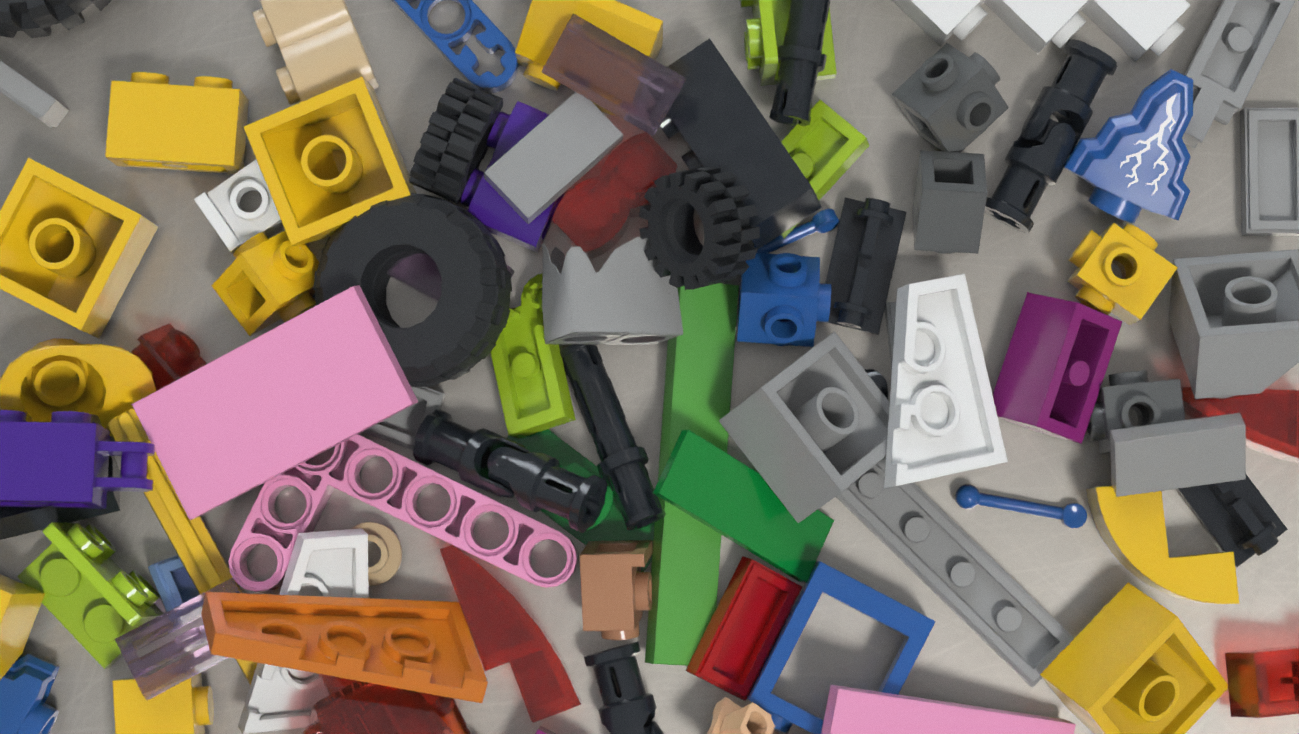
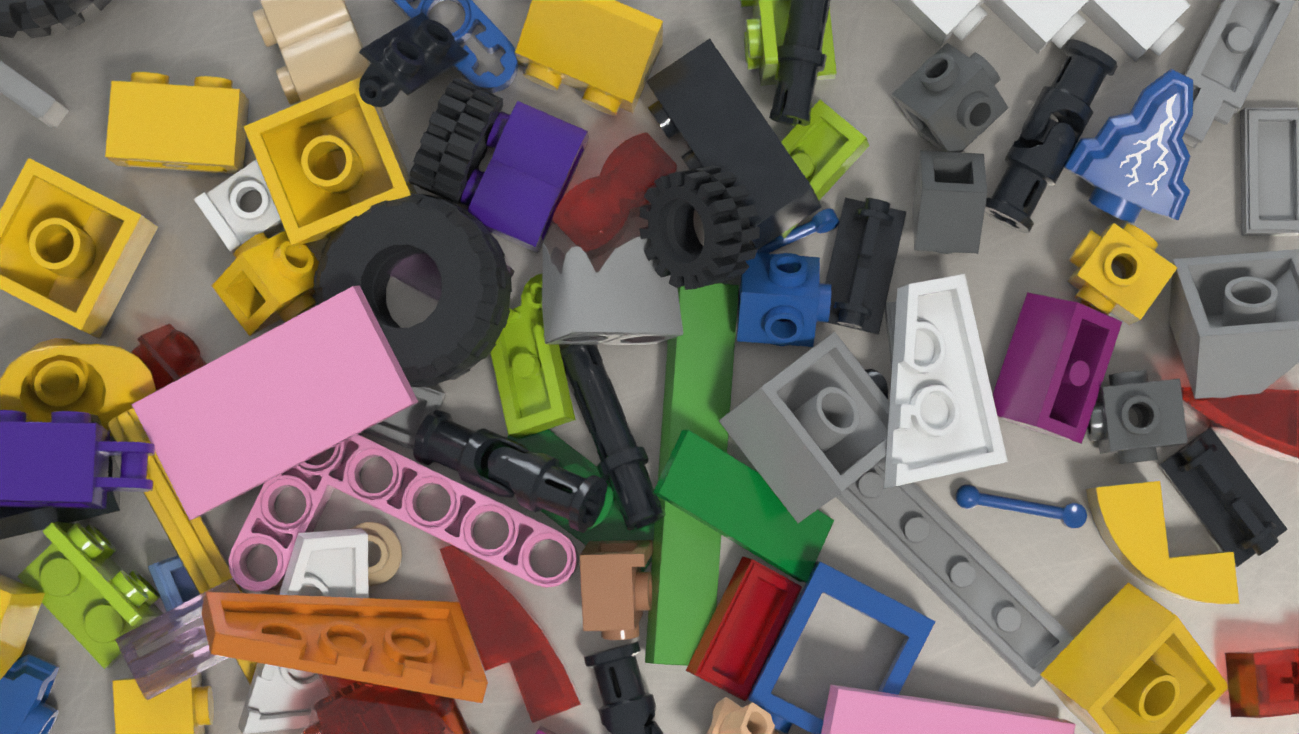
light grey tile [484,89,623,224] -> none
tile [541,14,687,136] -> none
light grey tile [1110,413,1246,497] -> none
none -> black hinge [359,12,469,107]

